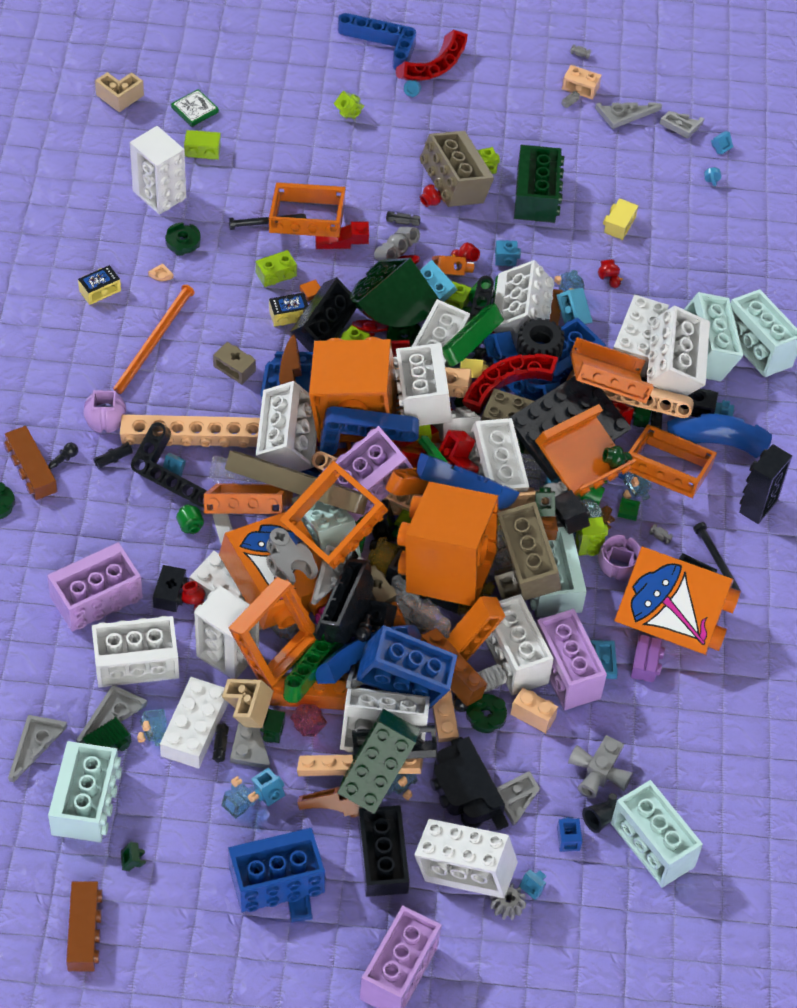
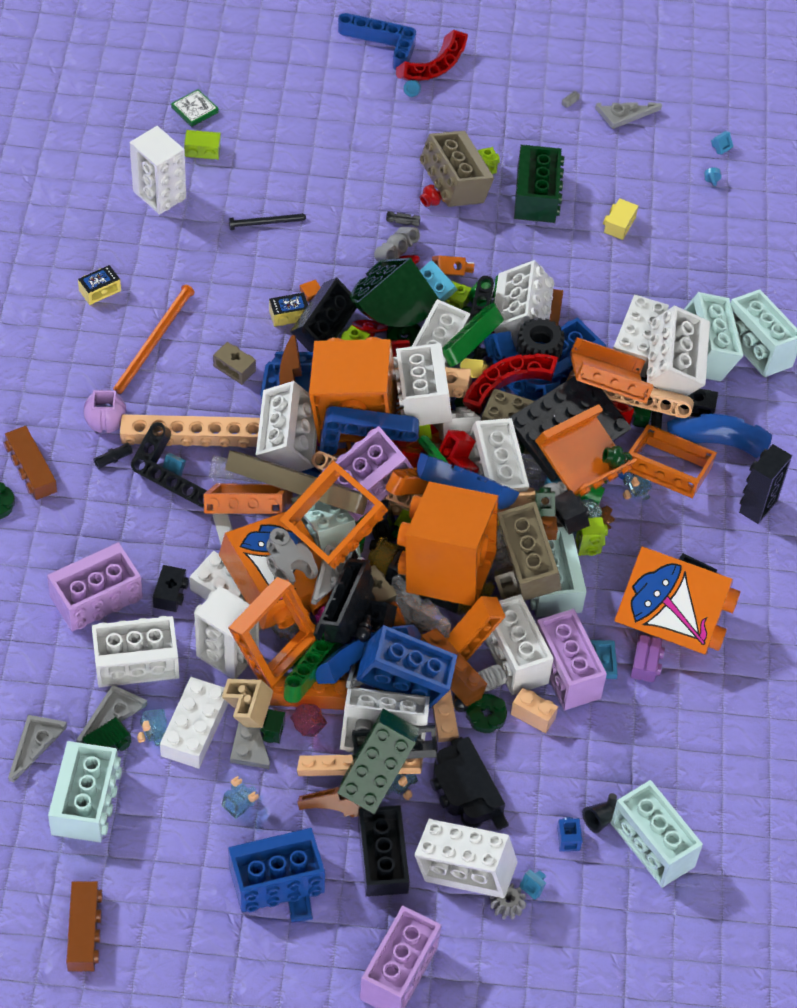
black bar [48,442,78,469] -> none
tan brick [95,72,144,112] -> none
dark green tile [121,842,146,871] -> none
light nougat tile [148,263,174,281] -> none
dark green plate [165,223,200,256] -> none
green head [176,505,204,534] -> none
red animal [182,581,205,610] -> none
black axle [212,723,229,763] -> none
dark azure brick [251,768,286,807] -> none
lime brick [255,250,297,287] -> none
orange window [269,182,346,237] -> none
red slope [315,222,369,249] -> none
lime brick [334,91,364,119] -> none
red animal [450,242,480,262] -> none
dark azure brick [495,240,521,266] -> none
light grey wing [497,771,540,825] -> none
clear light blue piece [554,270,585,292] -> none
medium azure brick [556,288,593,325] -> none
light nougat brick [562,65,602,100] -> none
light grey brick [568,735,633,799] -> none
light grey piece [570,45,591,59] -> none
red animal [598,259,623,288] -> none
lavender piece [598,535,641,581] -> none
green tile [617,498,640,521] -> none
light grey piece [649,524,673,544] -> none
light grey wing [659,111,705,138] -> none
black bar [693,522,741,591] -> none
dark azure tile [714,400,734,416] -> none

